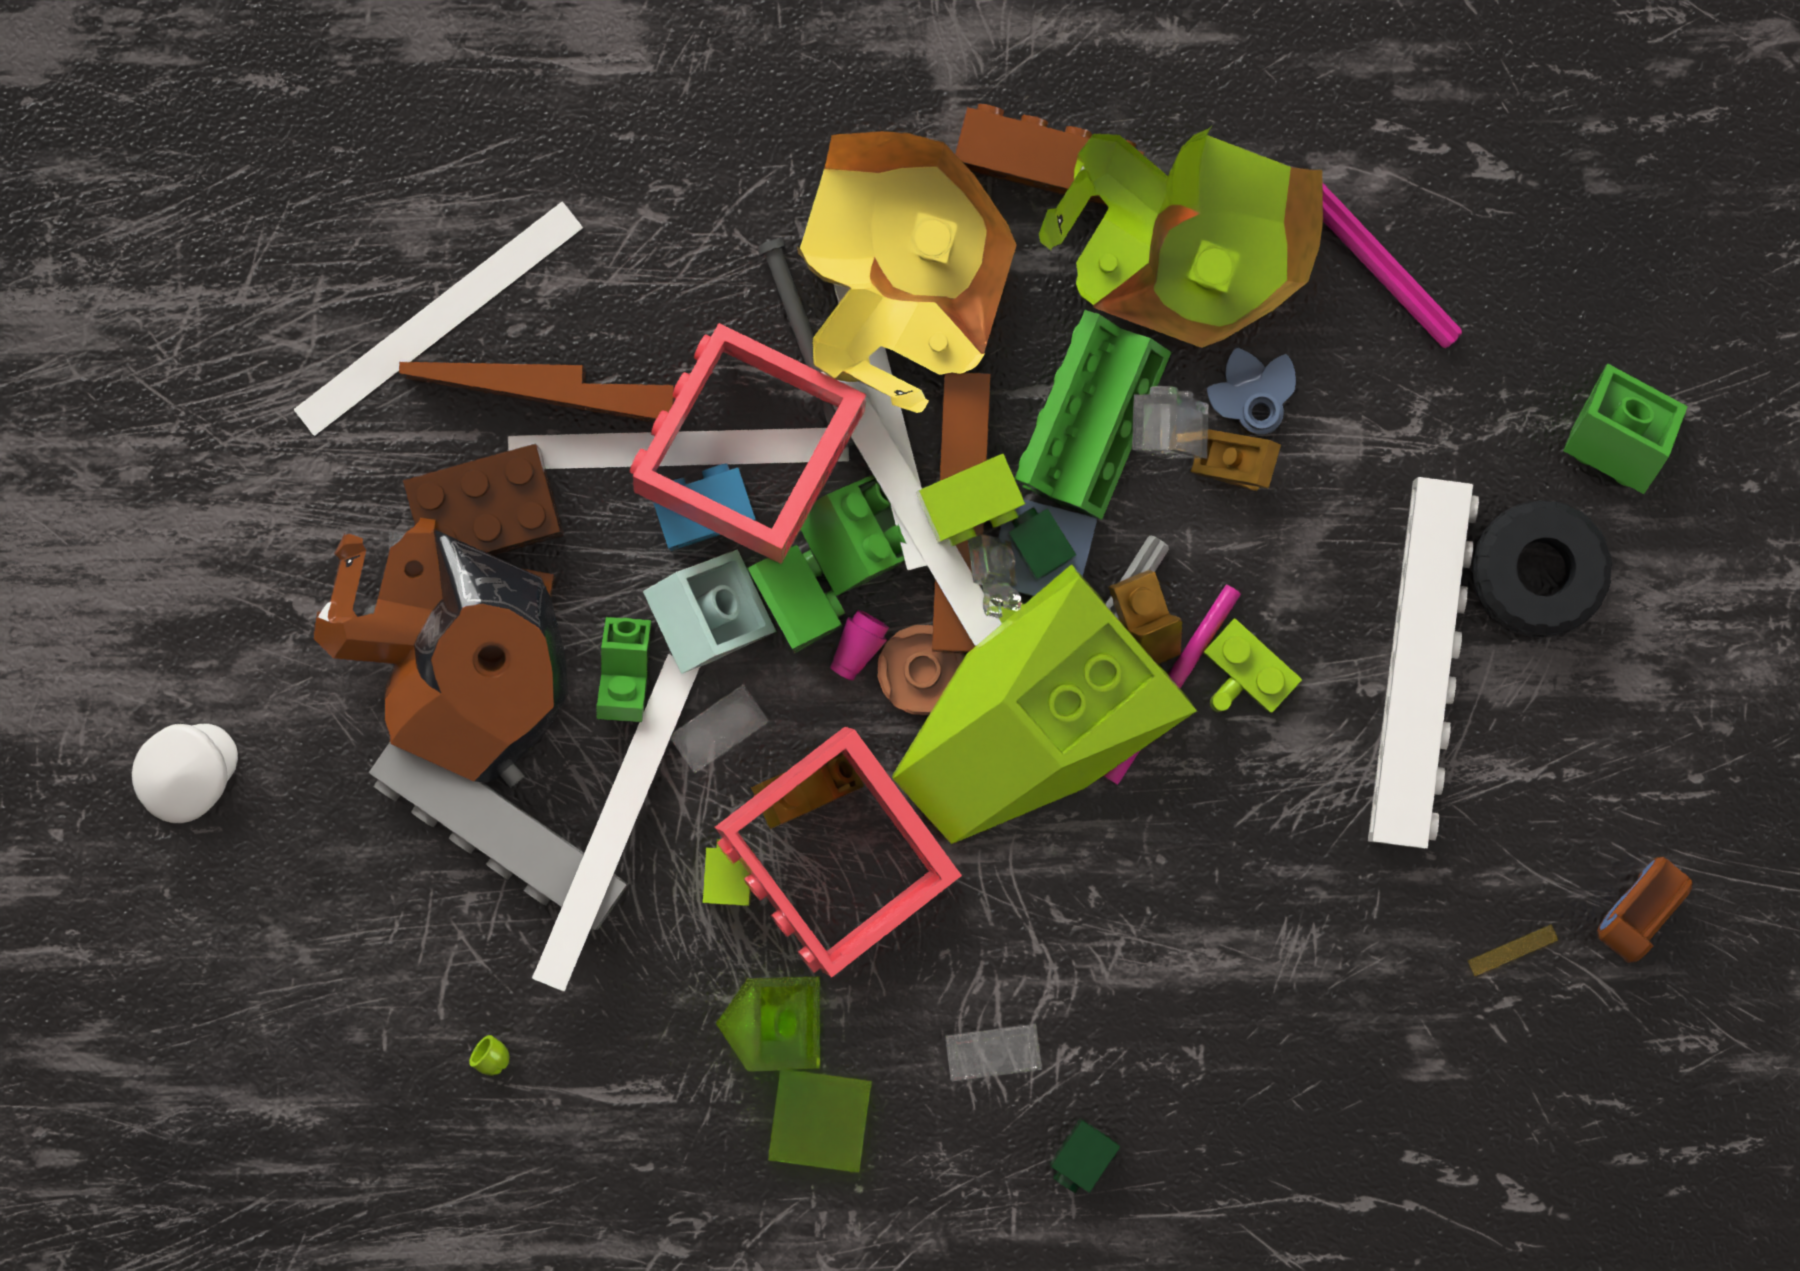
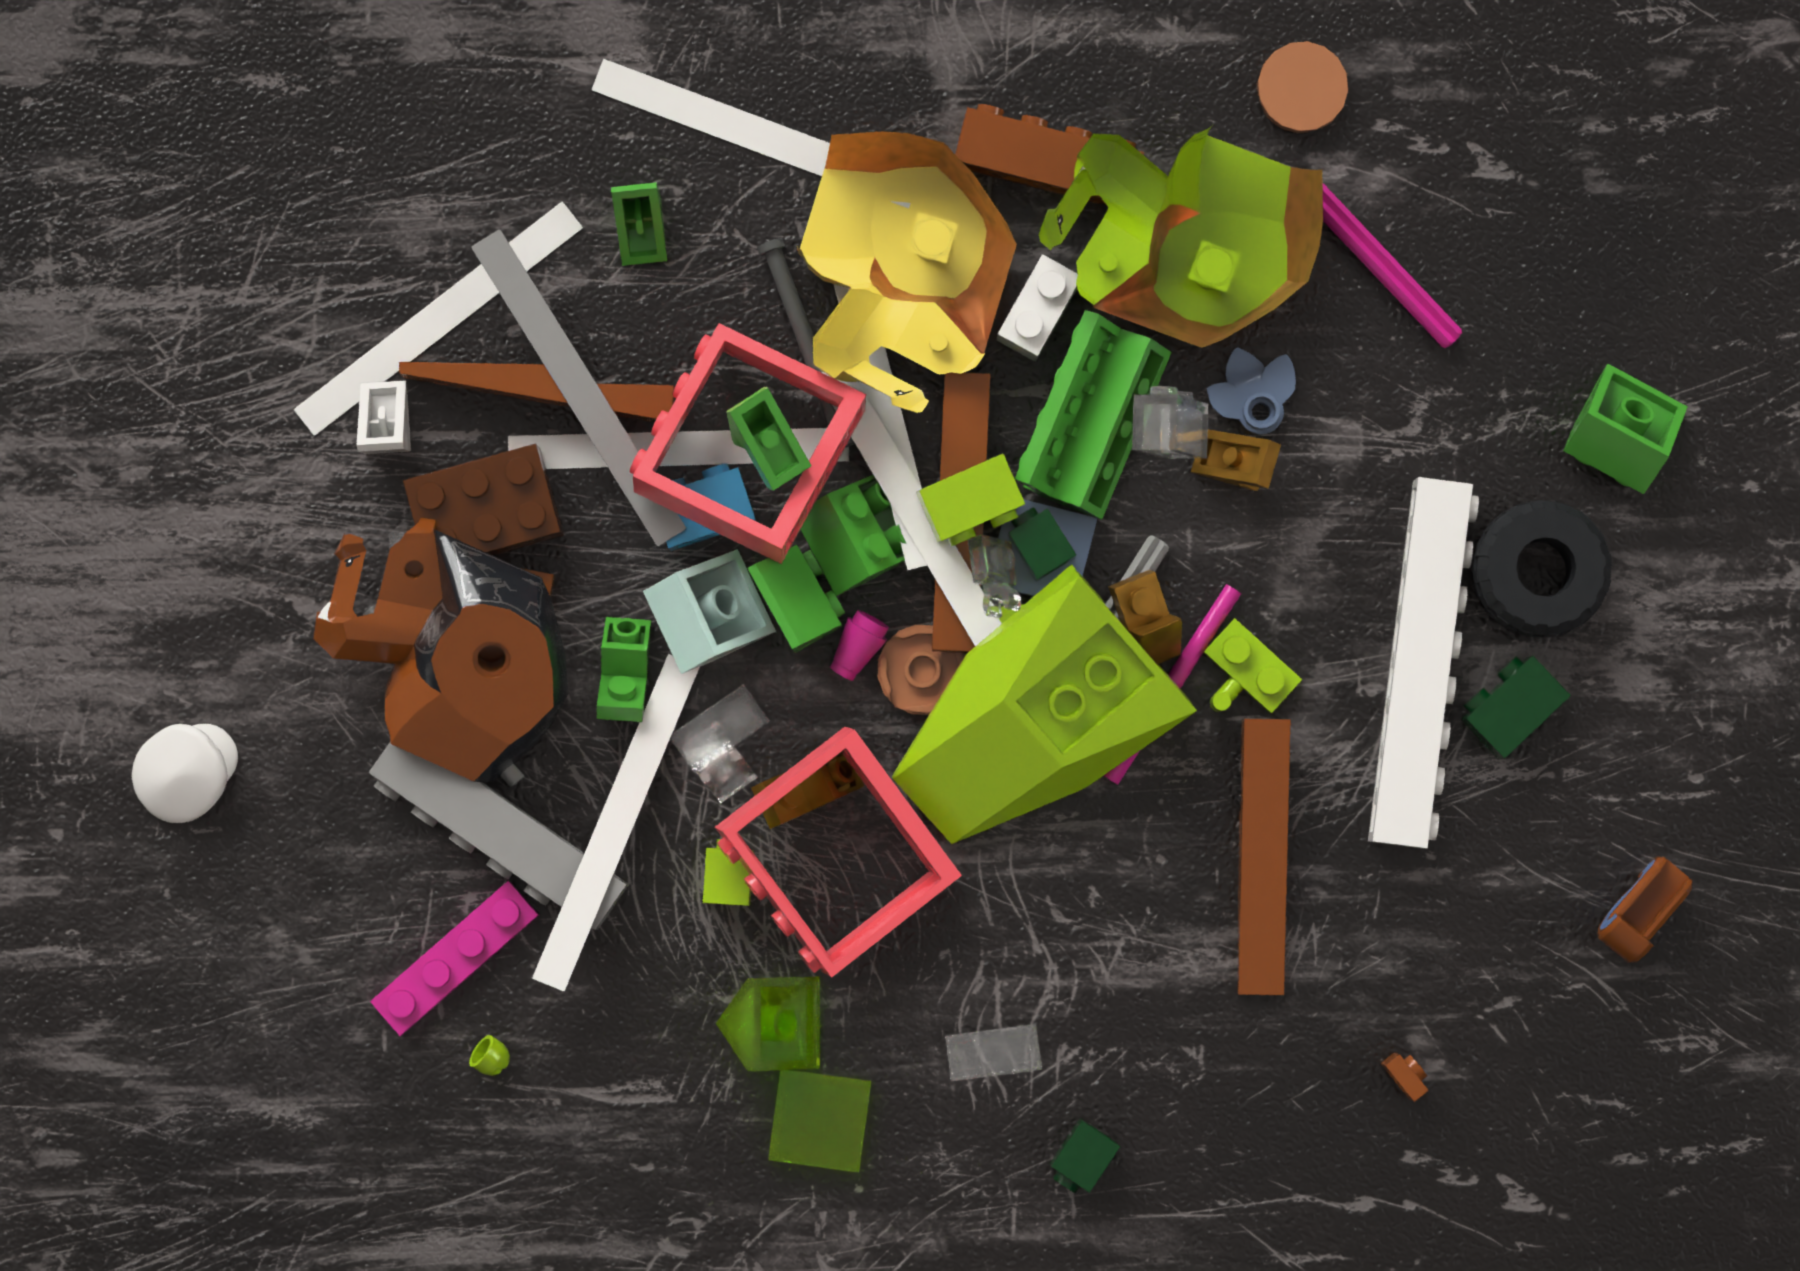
clear yellow piece [1468,925,1558,976] -> none
none -> white slope [357,381,411,454]
none -> dark pink plate [370,880,540,1036]
none -> light grey sticker [472,230,686,546]
none -> white sticker [592,59,911,209]
none -> bright green slope [611,182,667,266]
none -> clear slope [681,722,758,804]
none -> bright green slope [726,386,811,491]
none -> white brick [997,254,1078,362]
none -> dark orange slope [1237,719,1291,995]
none -> nougat tile [1257,41,1348,134]
none -> dark orange plate [1380,1052,1429,1102]
none -> dark green brick [1461,656,1571,760]

